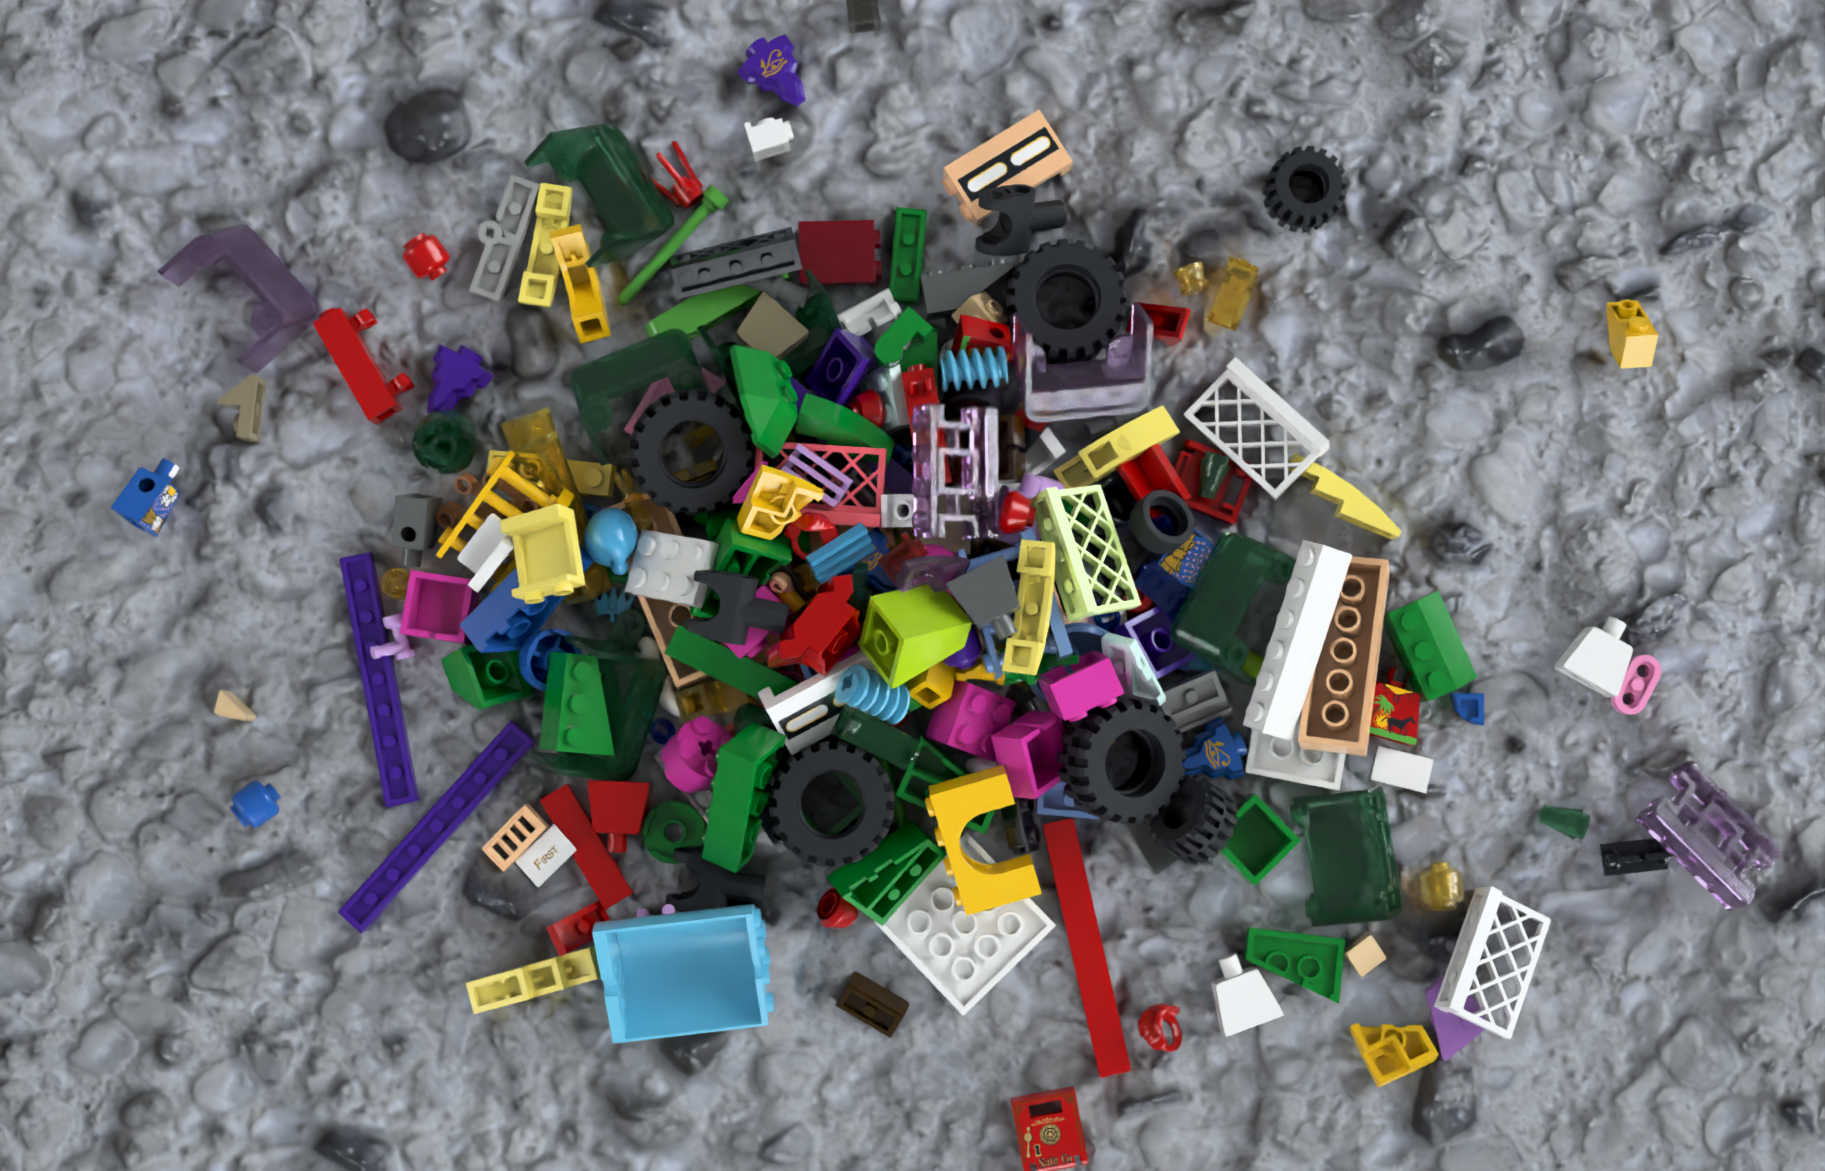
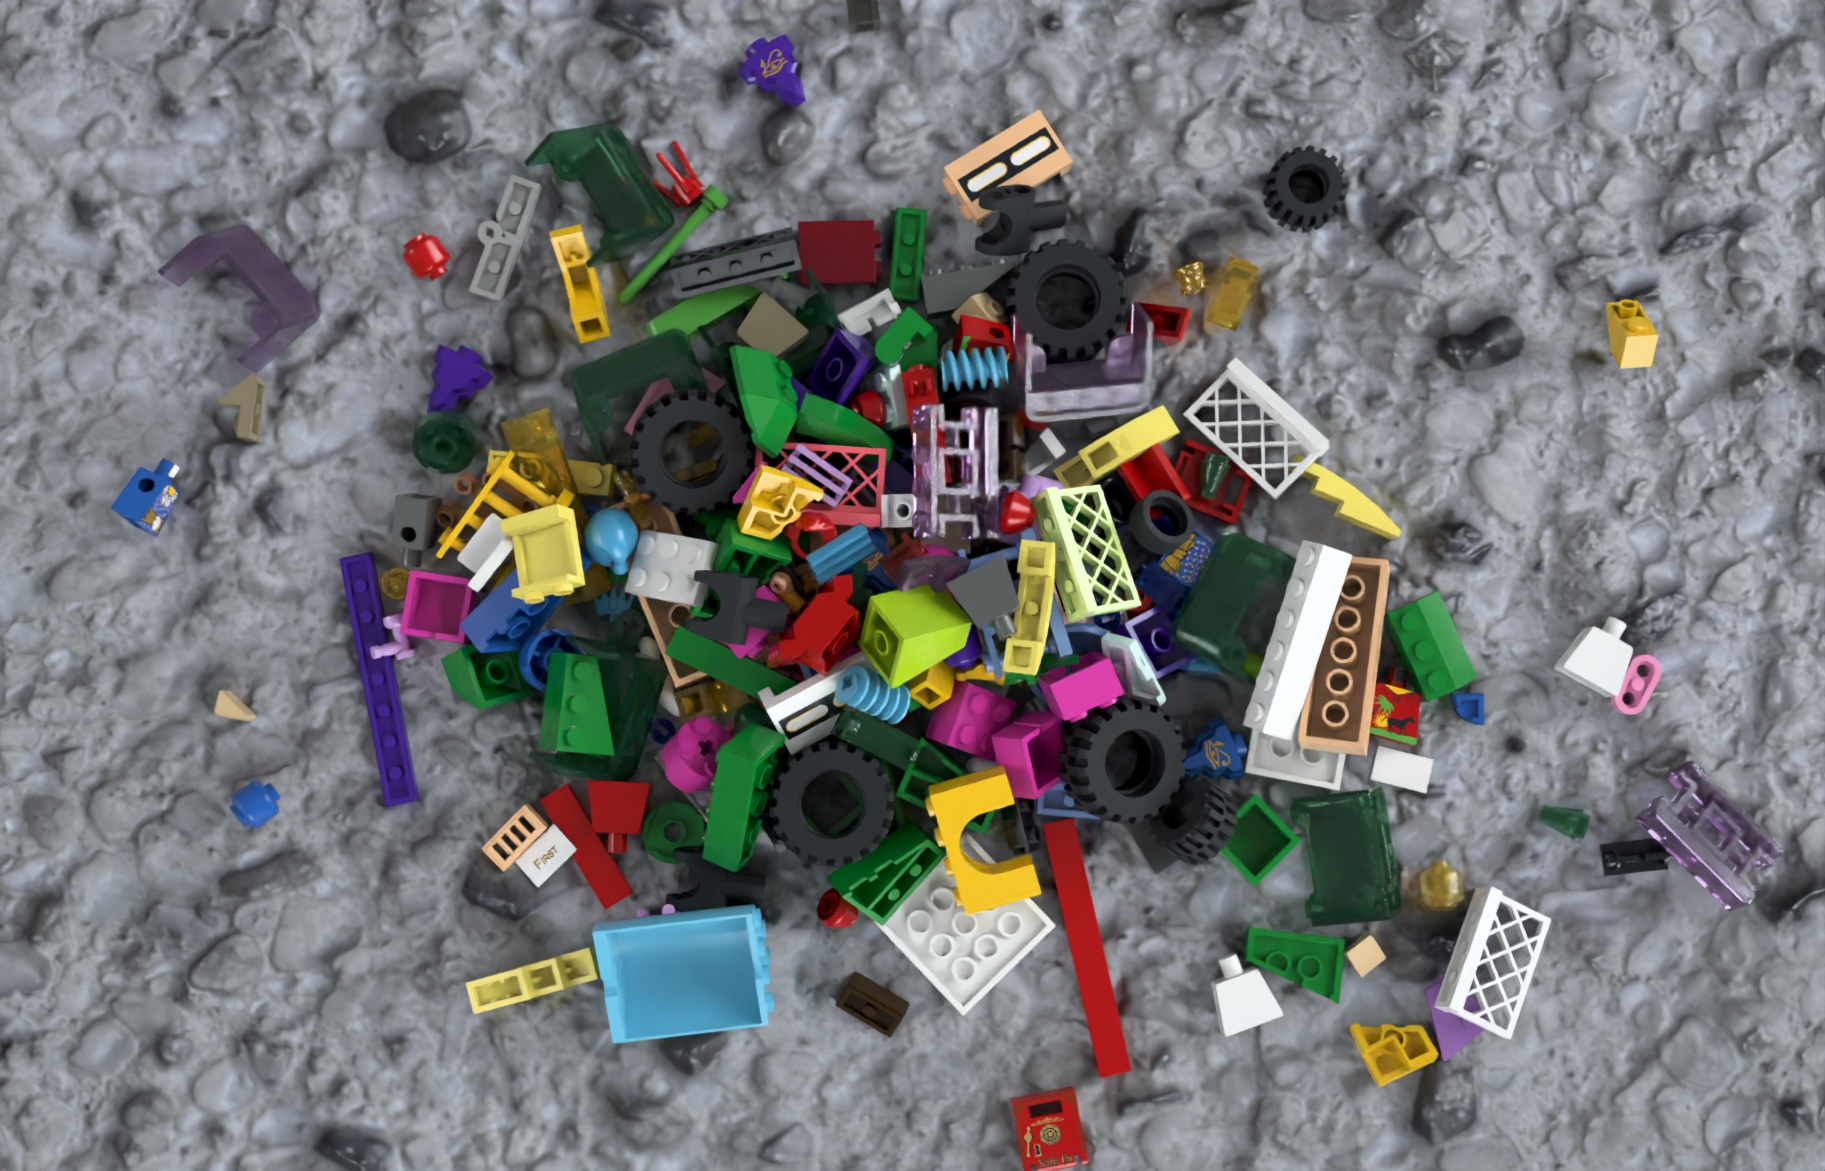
red brick [312,307,415,425] -> none
dark purple tile [338,720,536,933] -> none
light yellow slope [518,183,572,308] -> none
red slope [546,901,610,957] -> none
white brick [744,118,794,162] -> none
red piece [1137,1003,1182,1052] -> none
light grey plate [1160,668,1232,733] -> none

